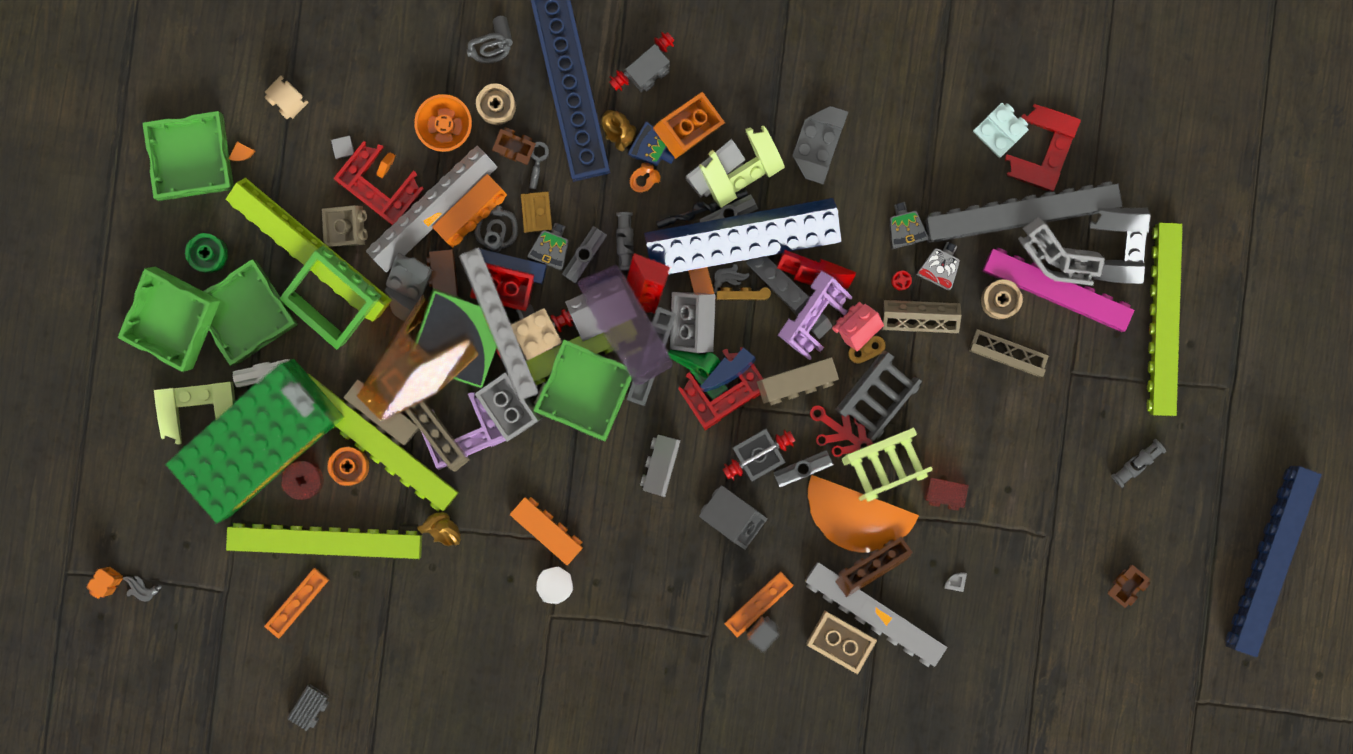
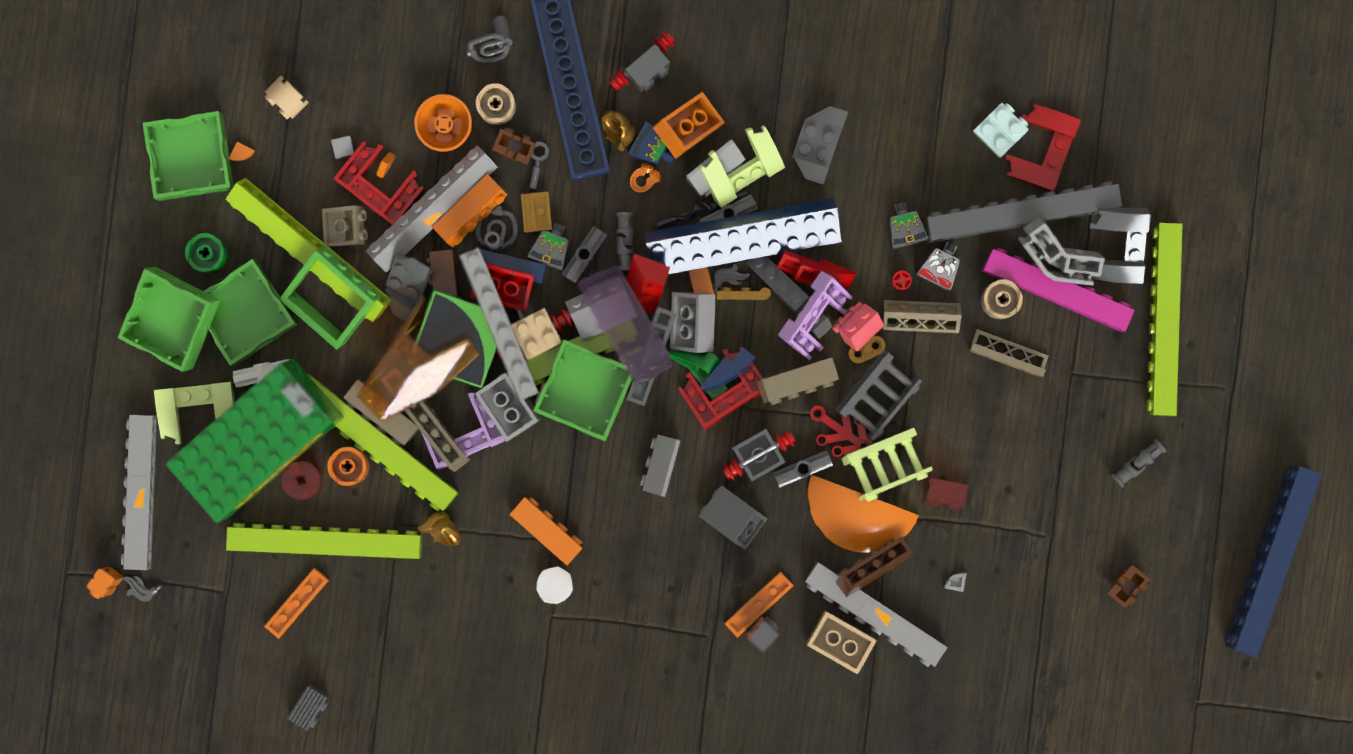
none -> light grey brick [121,415,157,570]

